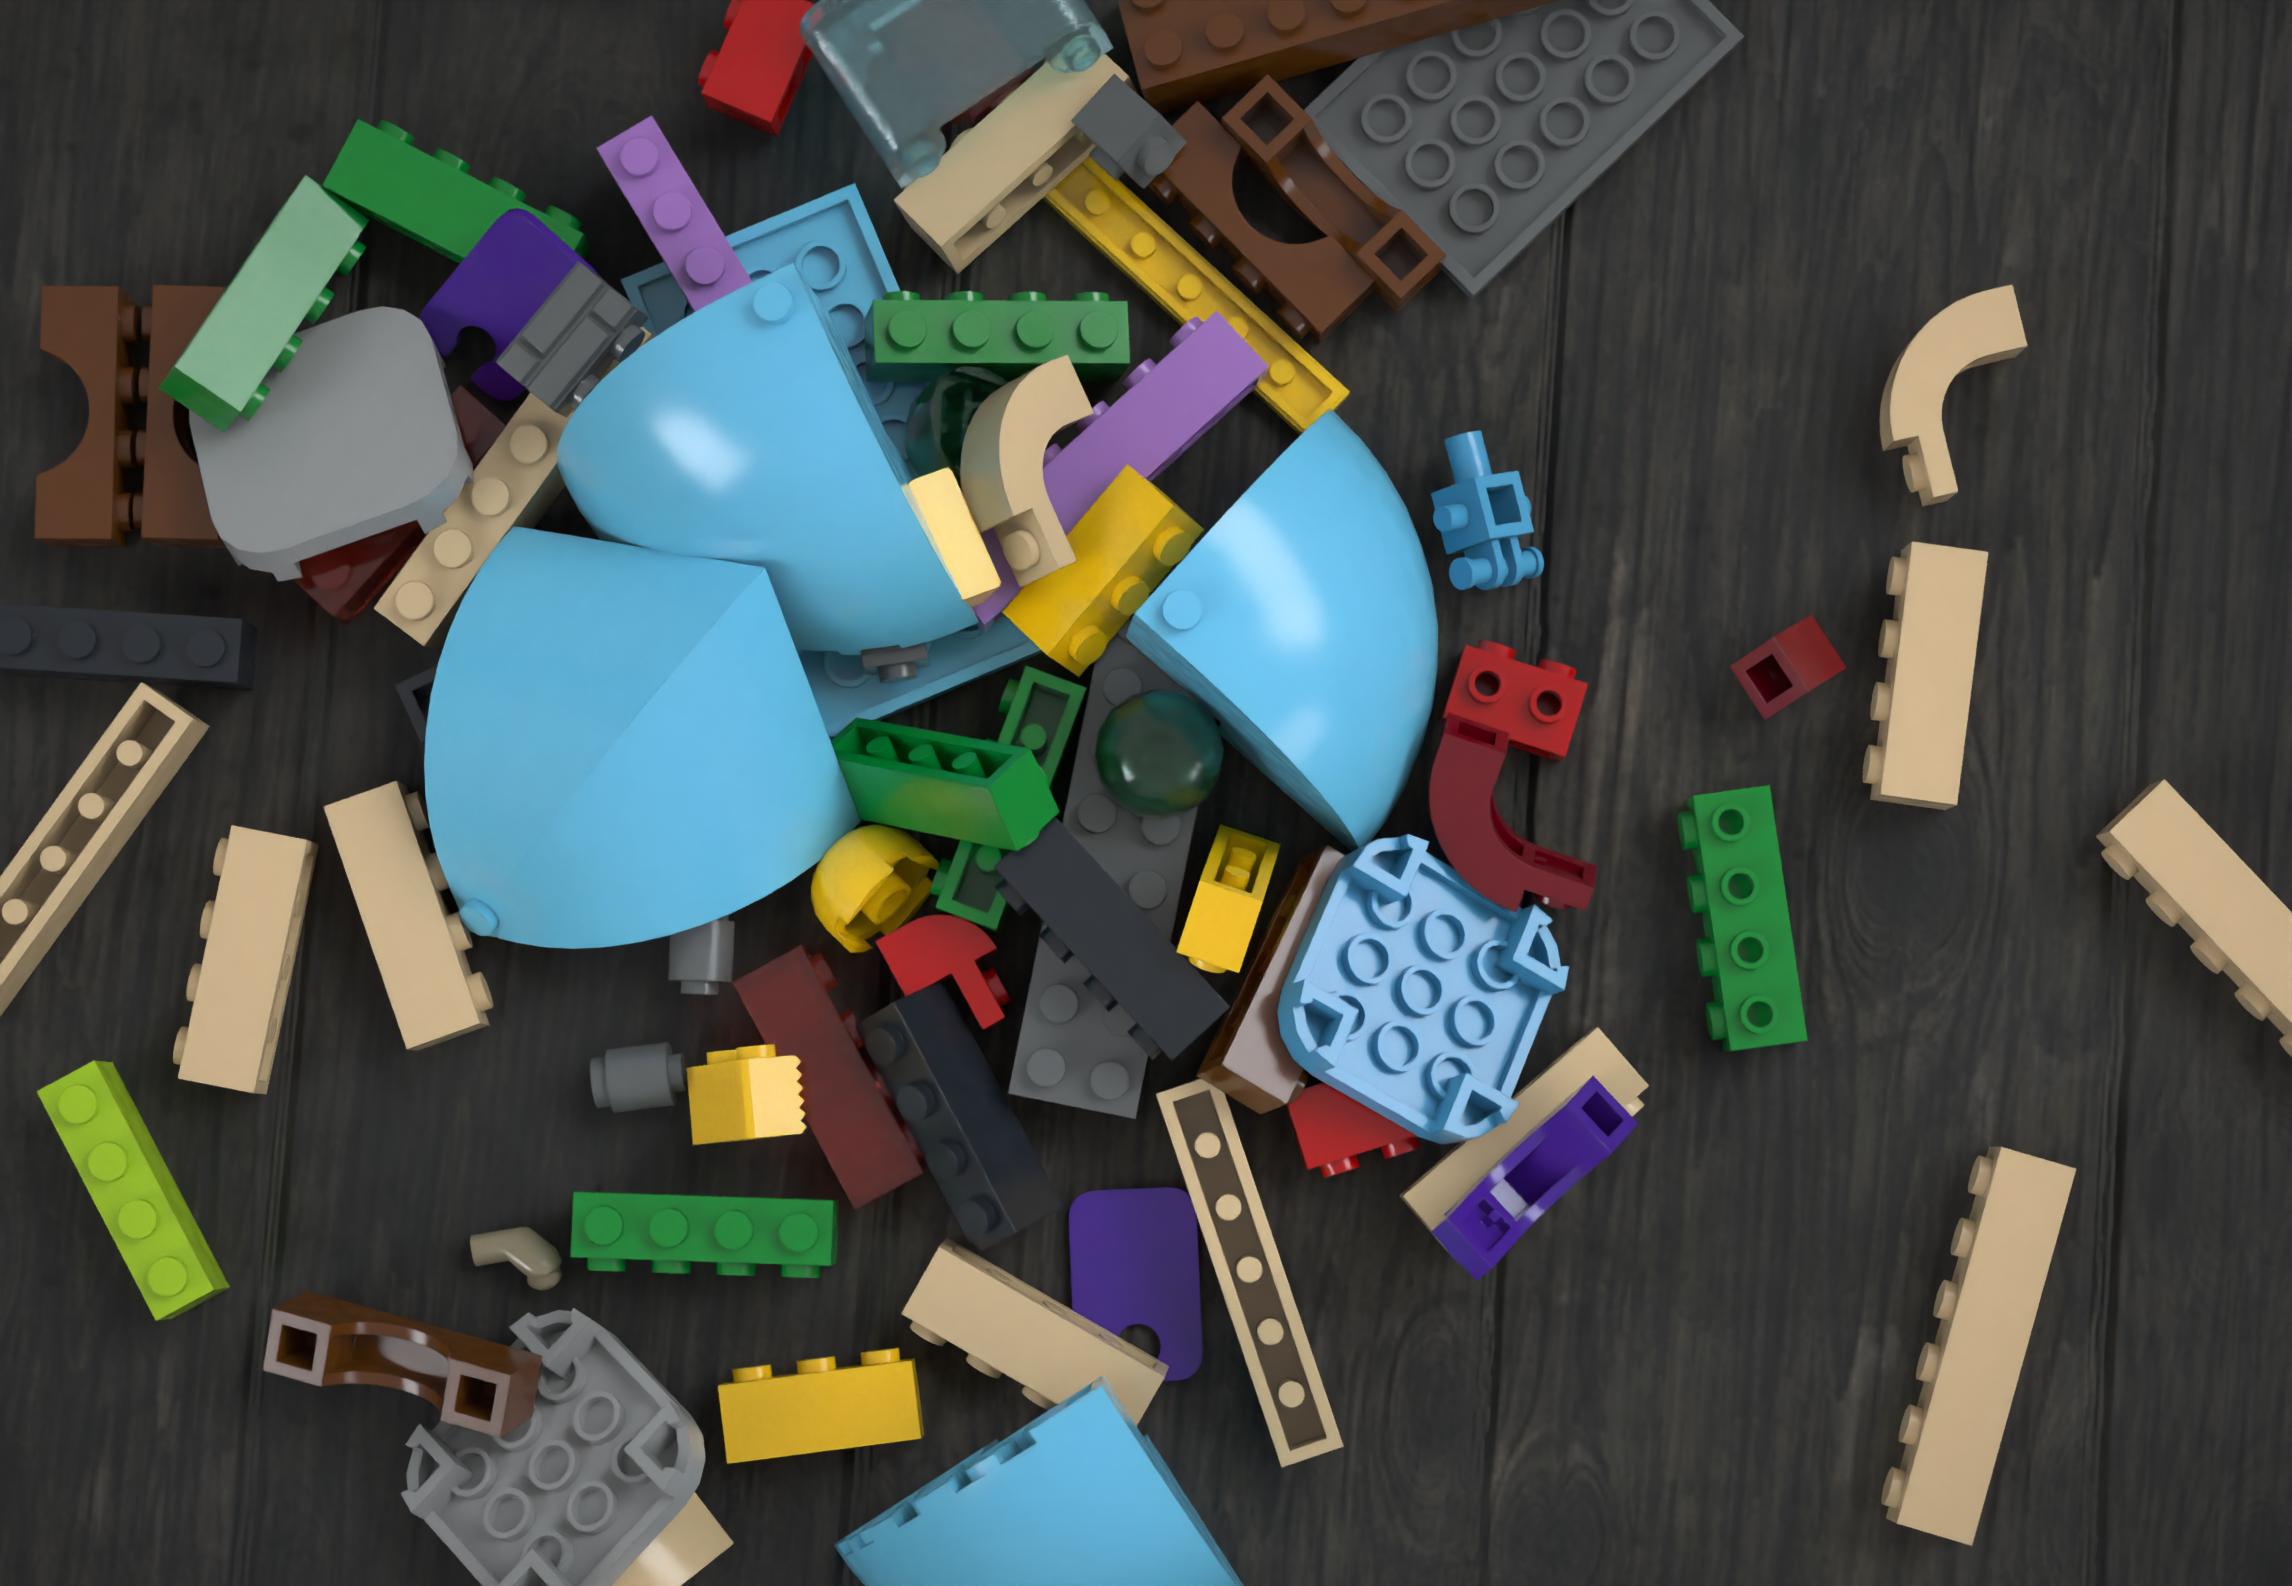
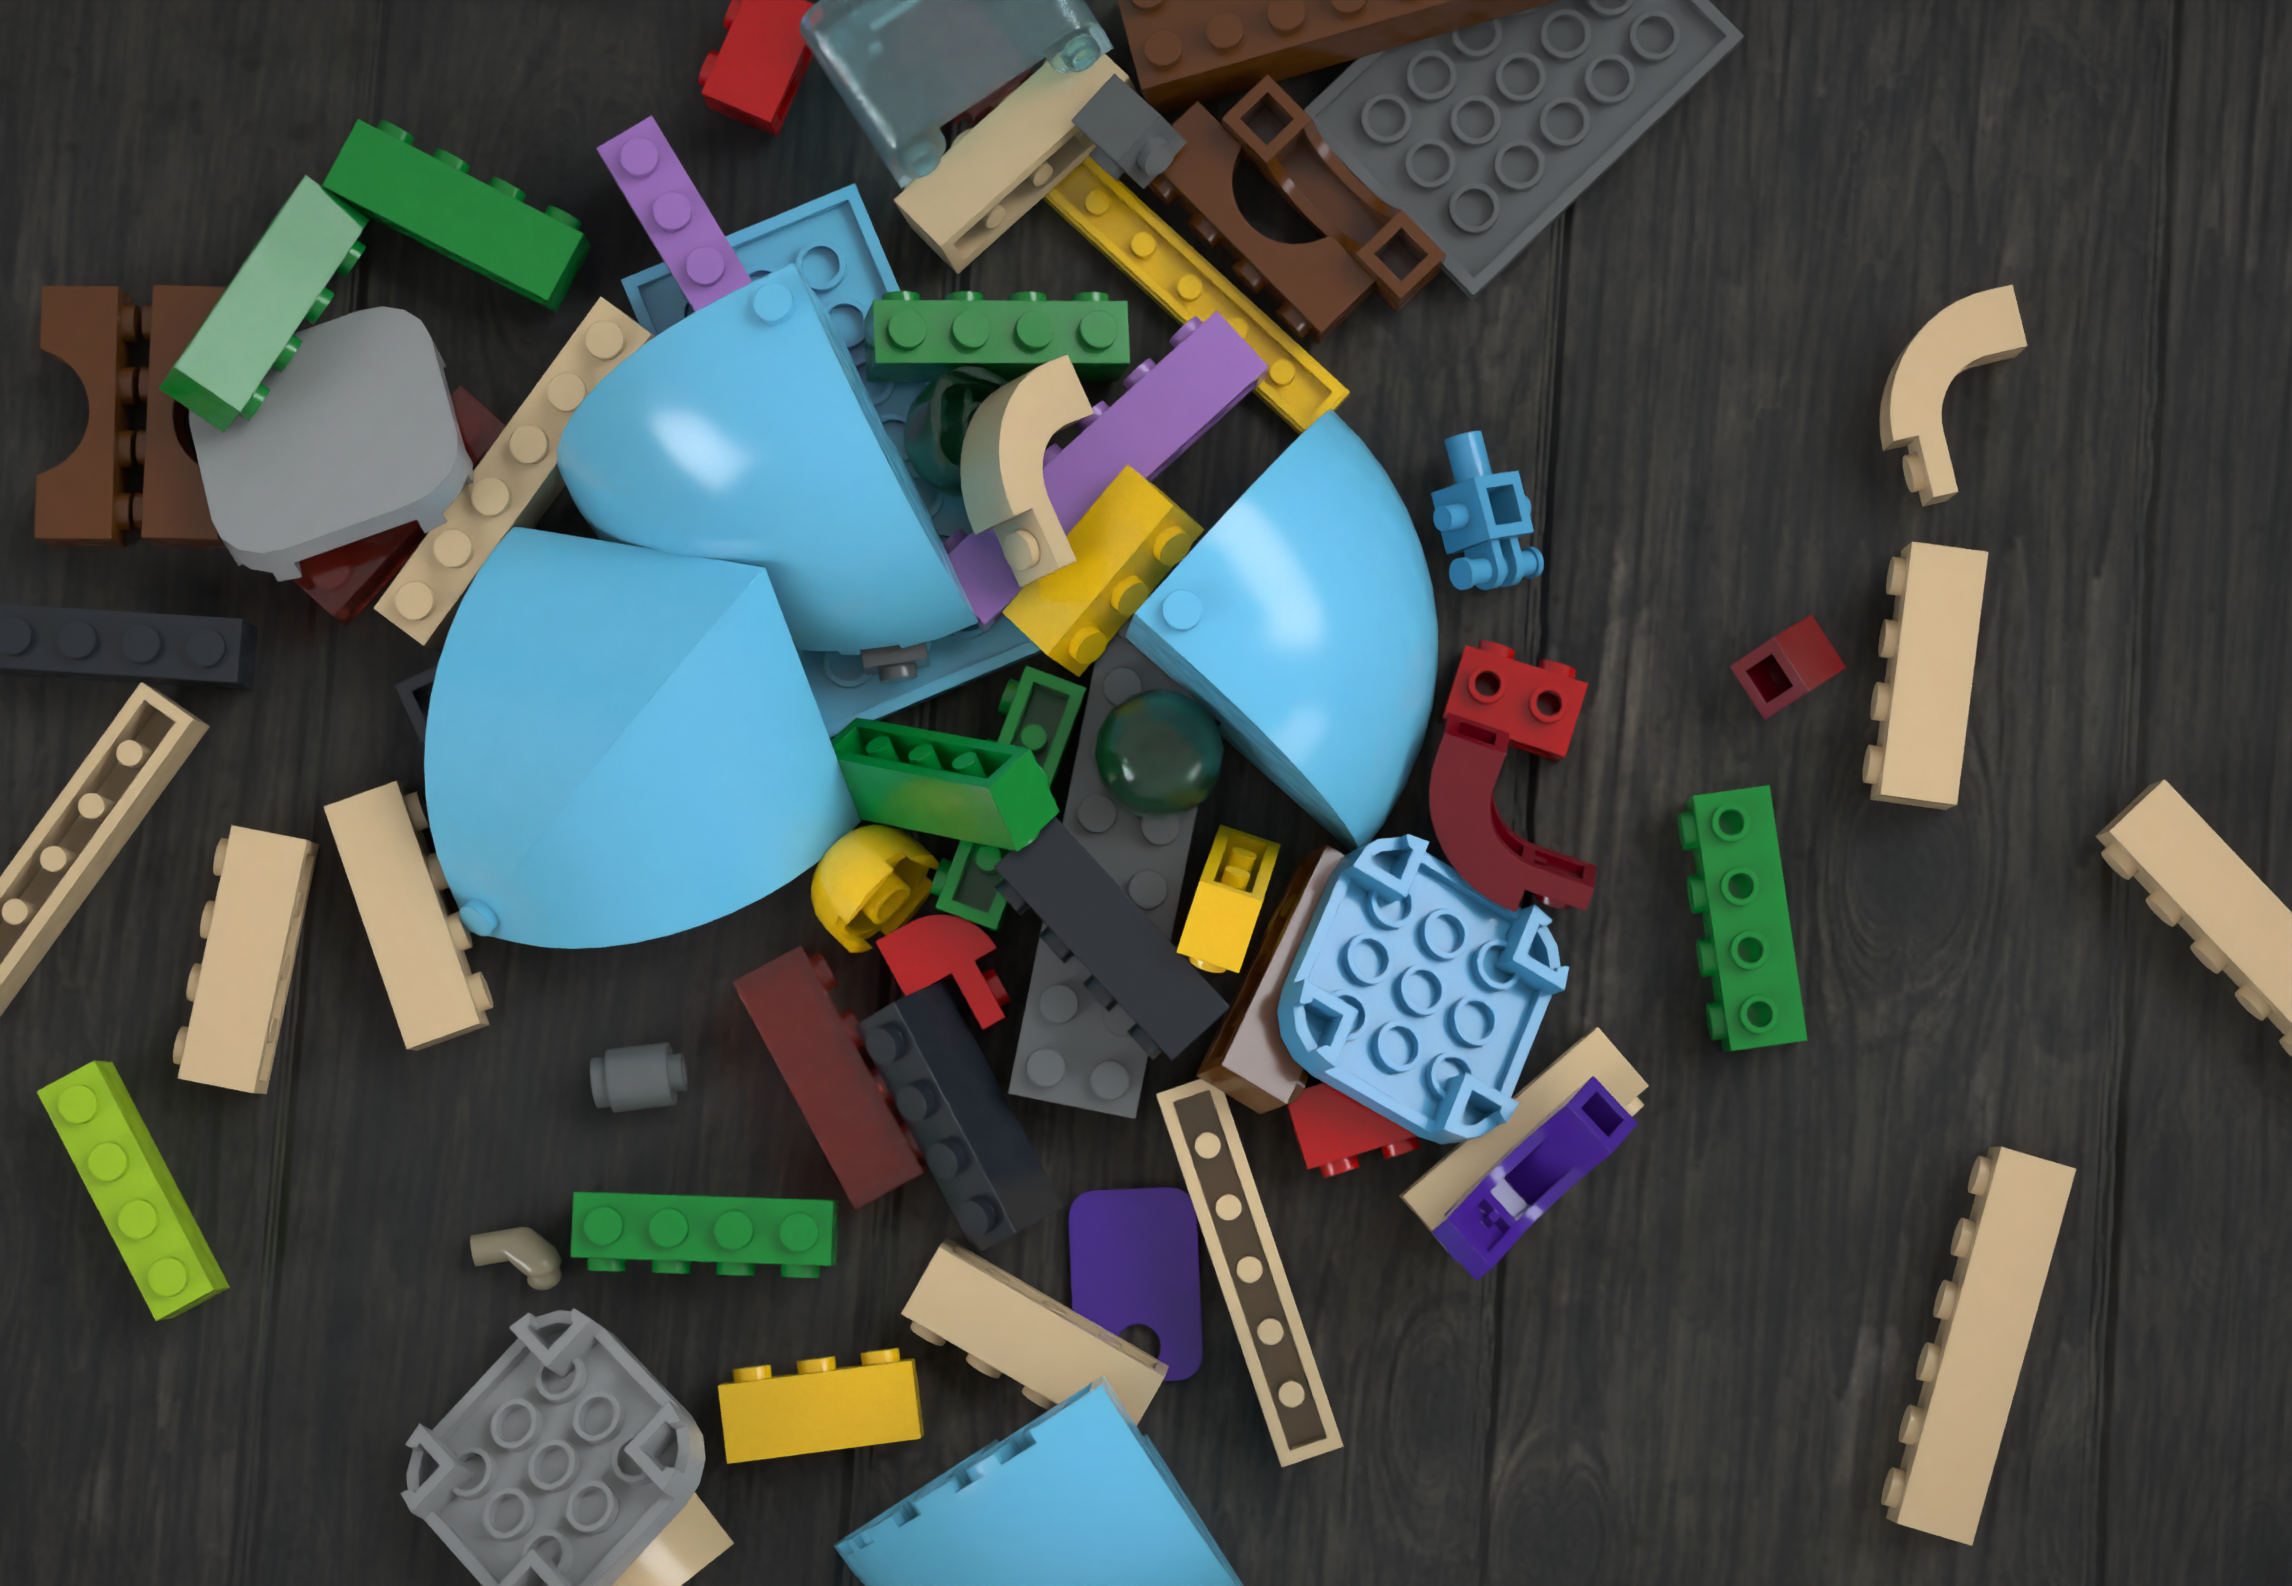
reddish brown arch [263,1291,542,1437] -> none
dark purple piece [419,208,599,401] -> none
dark grey brick [496,261,648,418] -> none
dark grey brick [668,914,735,995] -> none
yellow brick [686,1044,807,1145] -> none
yellow slope [909,467,1001,607] -> none

